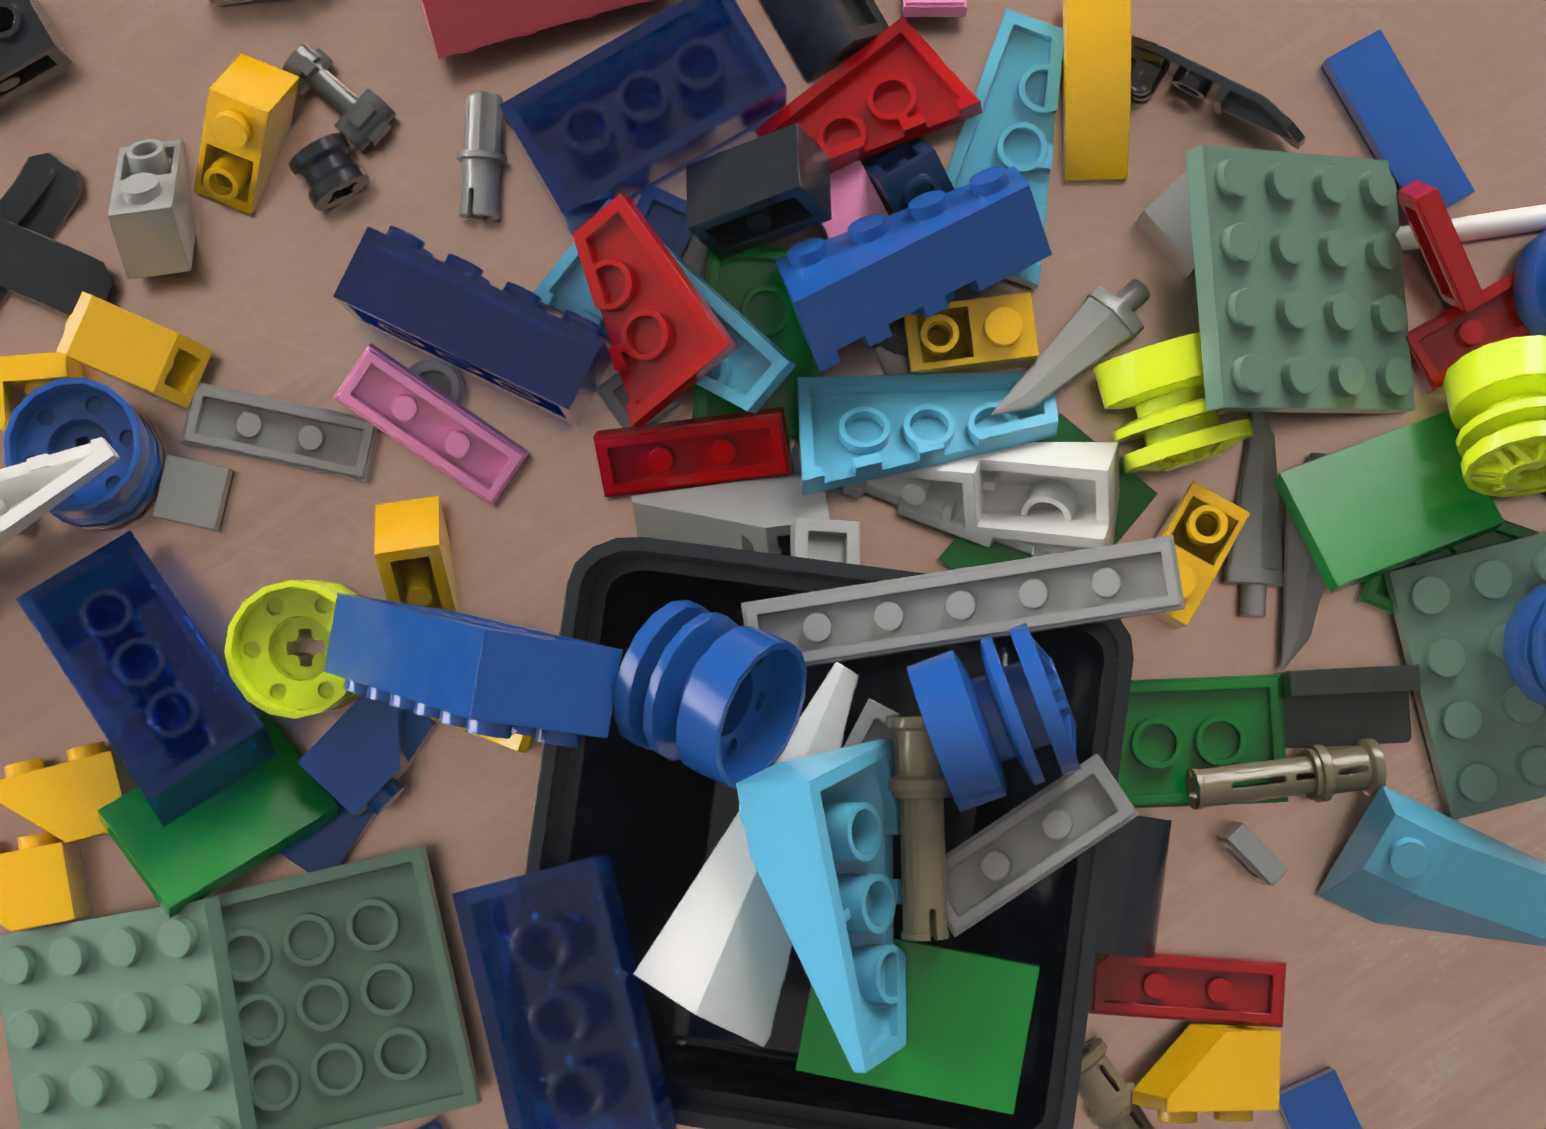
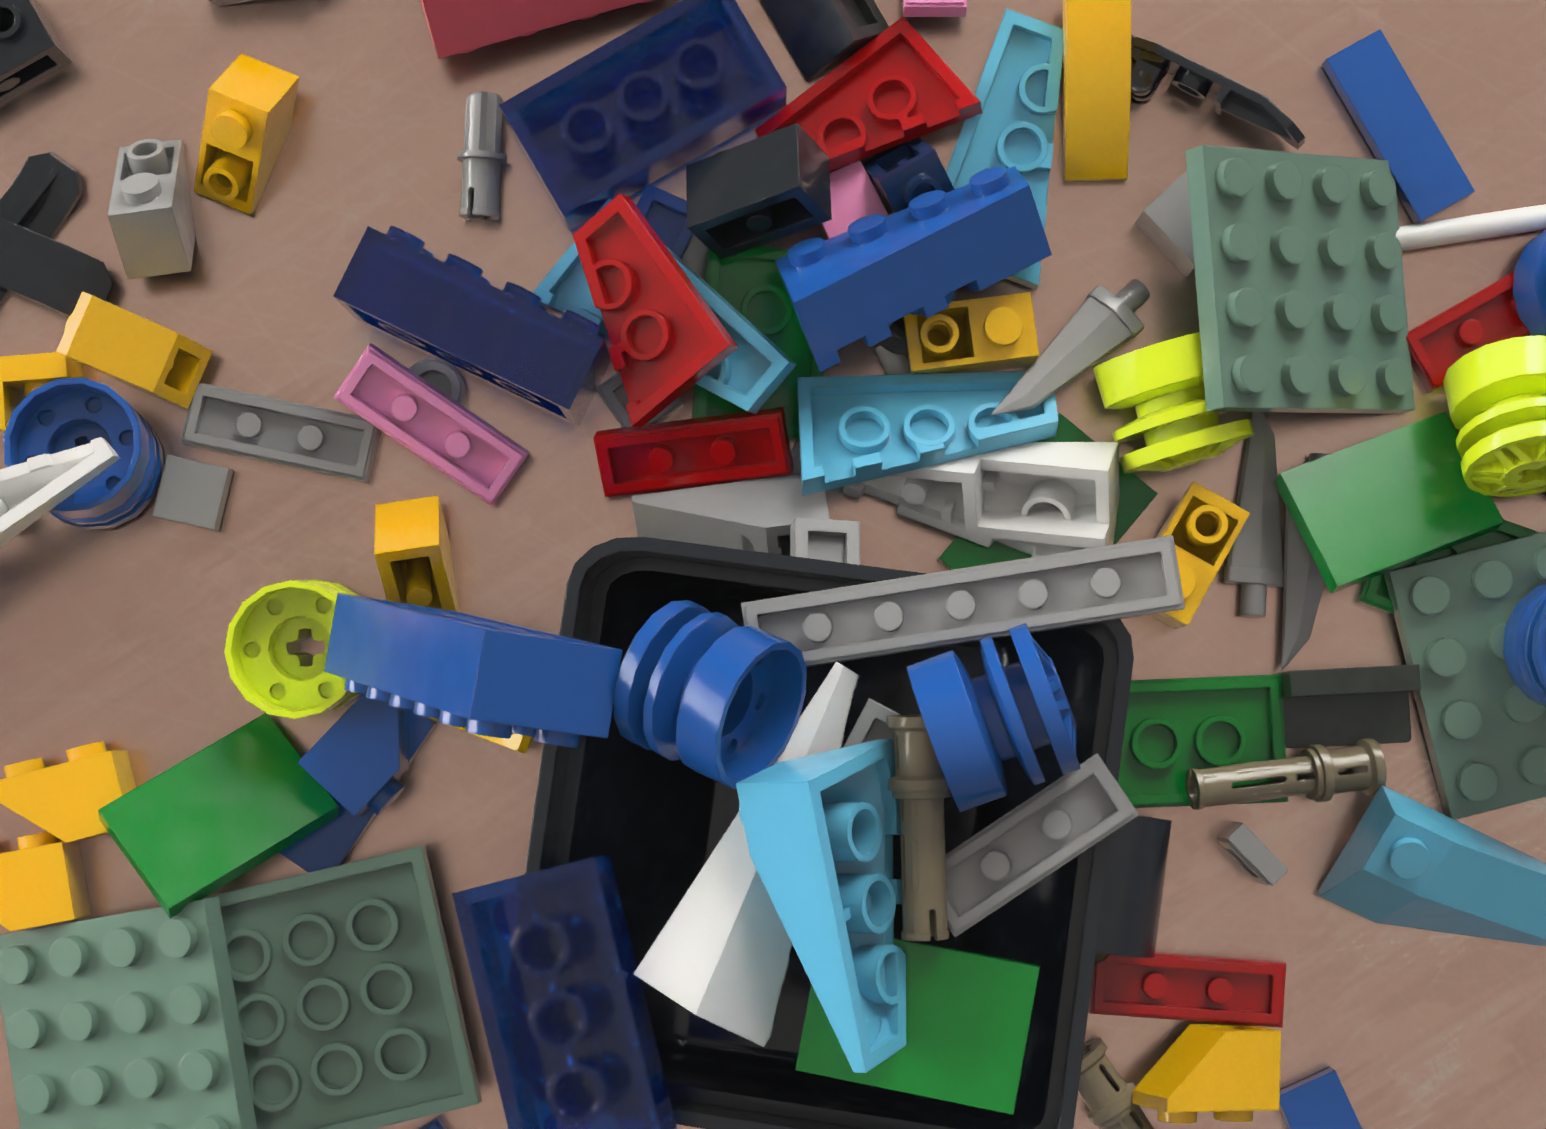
clear blue brick [16,530,277,827] -> none
dark grey bar [282,44,396,151] -> none
black wheel [289,133,369,210] -> none
red tile [1396,180,1487,312] -> none

